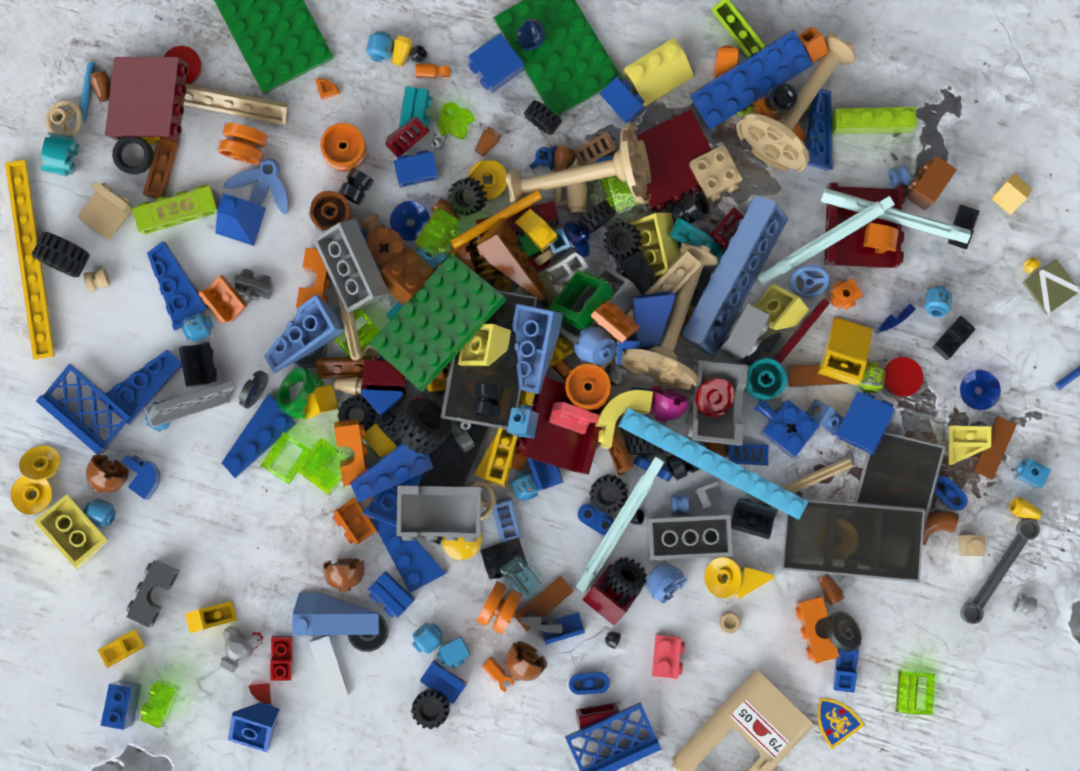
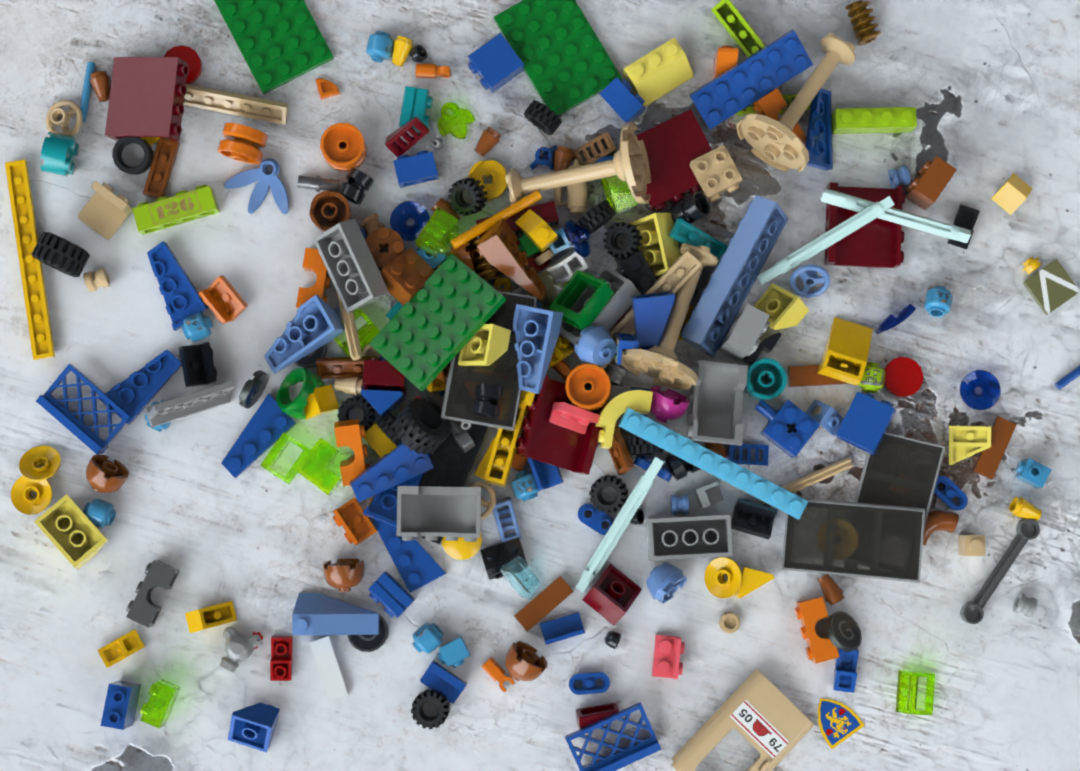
blue brick [122,455,160,500] -> none
blue slope [216,193,266,246] -> none
dark grey hips [234,268,272,304] -> none
clear red tile [248,683,272,704] -> none
orange wheel [476,581,522,634] -> none
dark azure brick [507,405,539,438] -> none
dark blue hair [518,18,546,51] -> none
dark grey slope [520,613,562,634] -> none
orange plate [591,300,640,343] -> none
black tyre [606,557,647,598] -> none
red tile [695,377,735,418] -> none
dark red tile [709,207,744,249] -> none
black wheel [764,84,797,113] -> none
dark red tile [773,299,830,364] -> none
orange slope [798,26,828,63] -> none
orange brick [829,278,863,310] -> none
orange brick [863,223,899,254] -> none
black slope [932,316,976,360] -> none
none -> flat silver pin [297,175,339,192]
none -> pearl gold piece [845,0,881,46]

